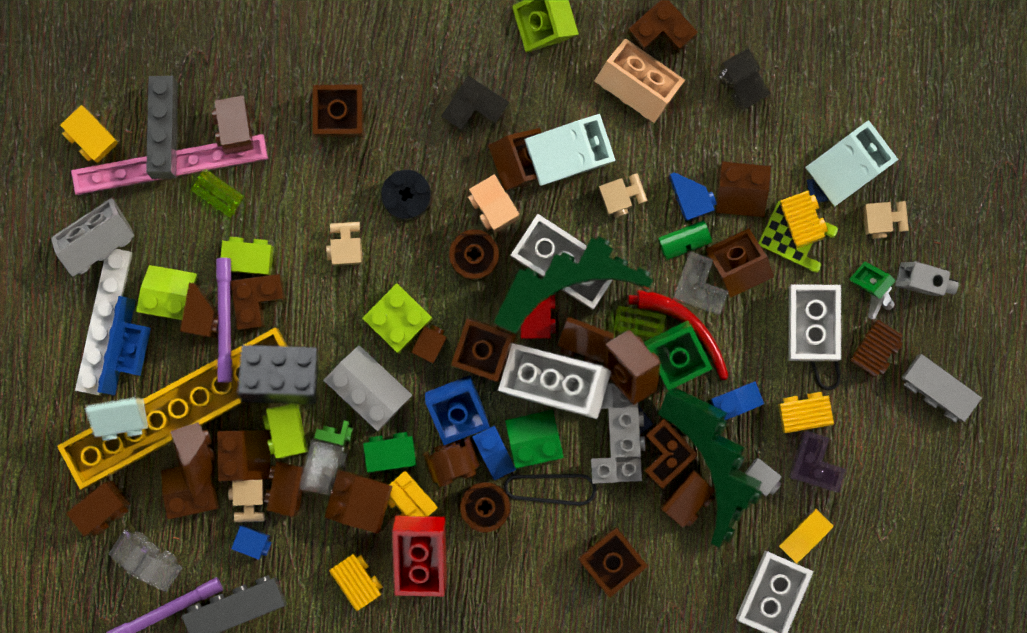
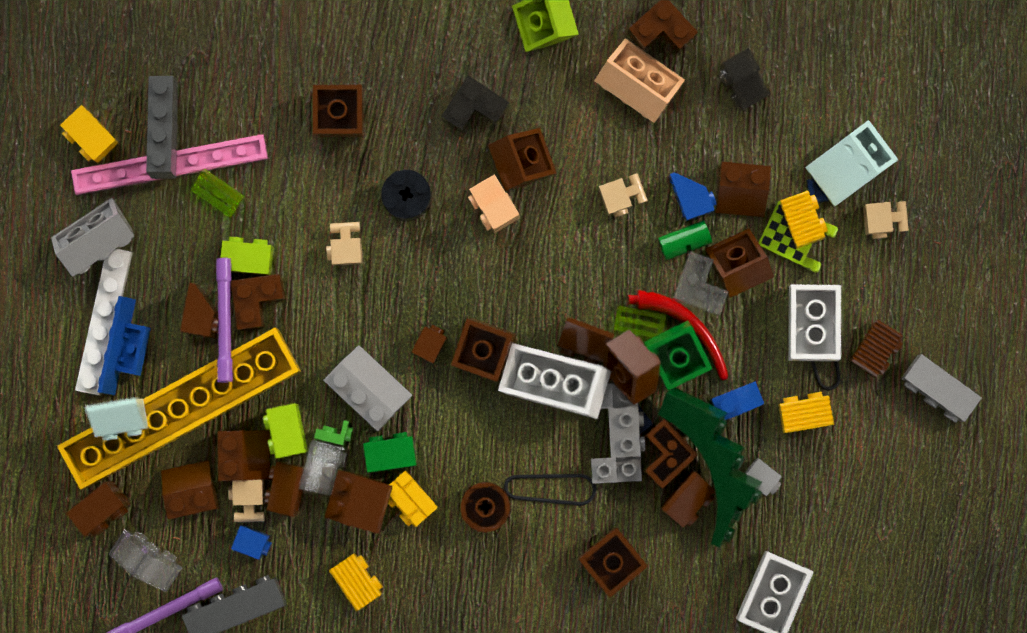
lime slope [136,265,198,321] -> none
reddish brown slope [170,422,215,498] -> none
brick [212,96,254,155] -> none
brick [238,345,319,405] -> none
lime brick [362,283,433,353] -> none
red brick [393,516,447,597] -> none
reddish brown brick [423,437,480,487] -> none
blue slope [425,375,490,445] -> none
reddish brown brick [449,229,499,280] -> none
blue slope [472,426,516,481] -> none
dark green arch [493,236,654,334] -> none
green slope [505,410,564,468] -> none
white brick [511,214,612,310] -> none
red slope [521,294,555,339] -> none
light aqua slope [524,114,616,186] -> none
yellow slope [779,509,833,564] -> none
clear purple brick [788,431,846,493] -> none
green piece [849,261,896,319] -> none
light grey torso [895,262,959,296] -> none

